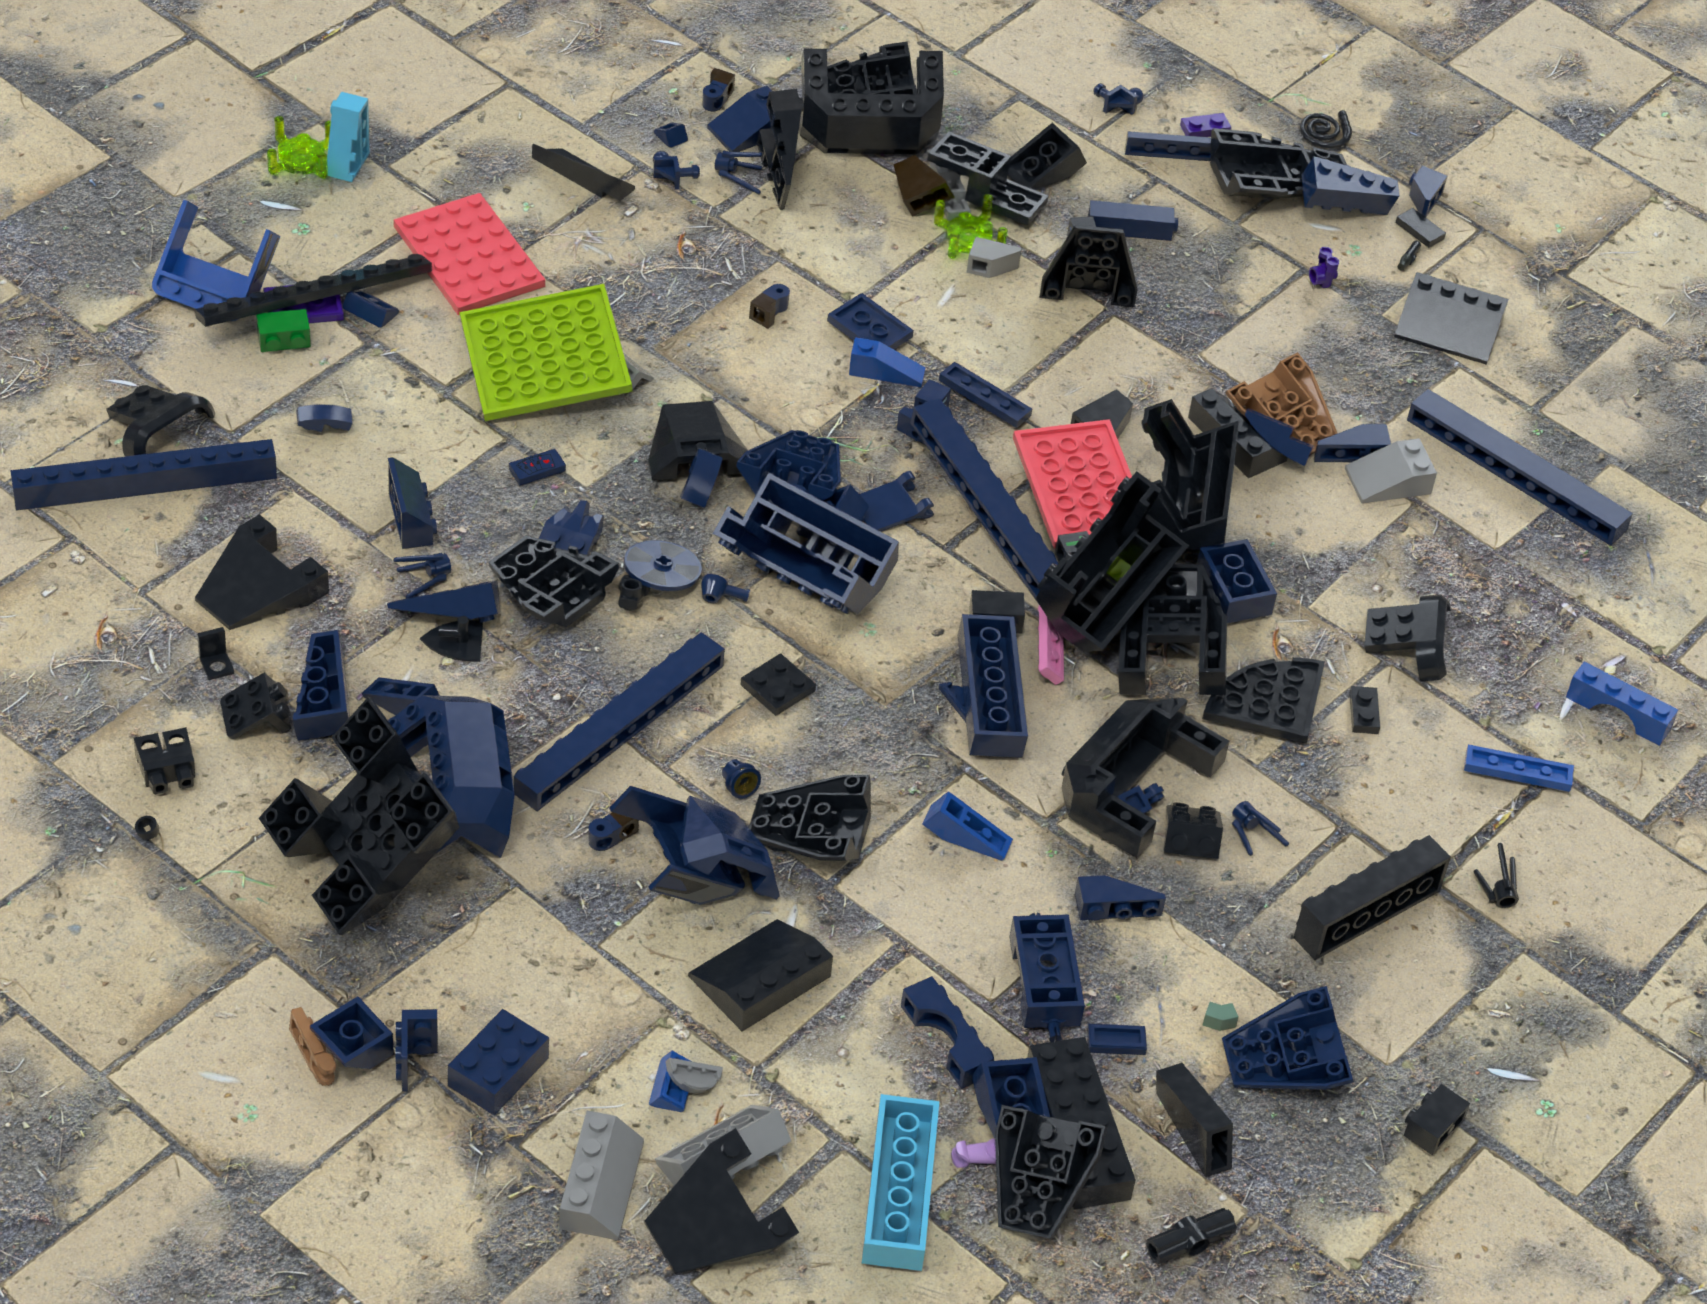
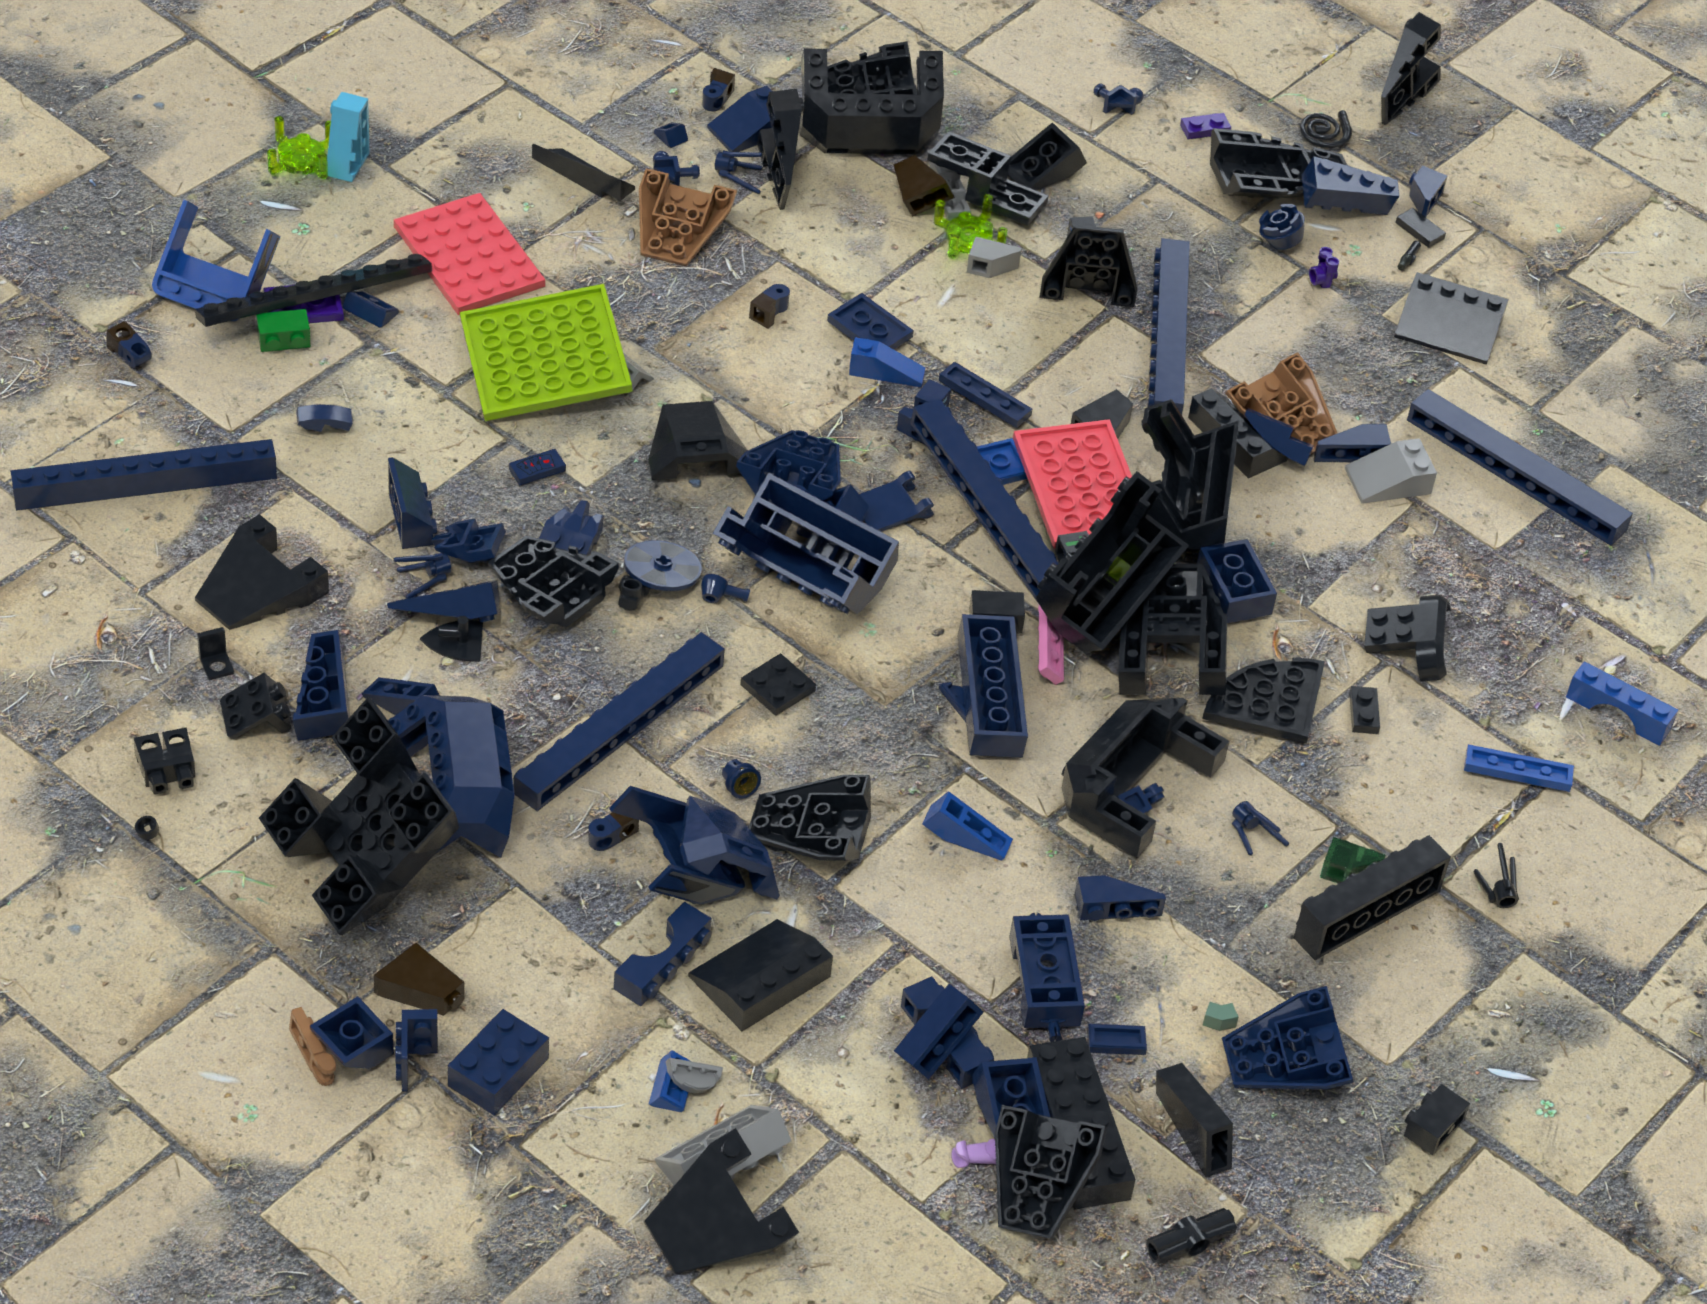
black piece [106,385,215,457] -> none
light grey slope [559,1110,644,1240] -> none
dark blue slope [680,448,723,508] -> none
medium azure brick [861,1094,940,1271] -> none
dark blue brick [1088,200,1178,241] -> none
dark blue plate [1125,131,1211,161] -> none
black bracket [1163,802,1223,859] -> none
none -> leg [106,321,152,369]
none -> dark brown slope [374,943,465,1016]
none -> dark blue plate [431,519,506,562]
none -> dark blue arch [613,901,712,1007]
none -> medium nougat wedge [639,168,737,266]
none -> dark blue brick [894,984,984,1080]
none -> blue tile [977,438,1028,485]
none -> dark blue brick [1147,238,1190,415]
none -> dark blue cone [1259,204,1305,250]
none -> clear green slope [1320,837,1386,884]
none -> black wedge [1381,12,1441,125]

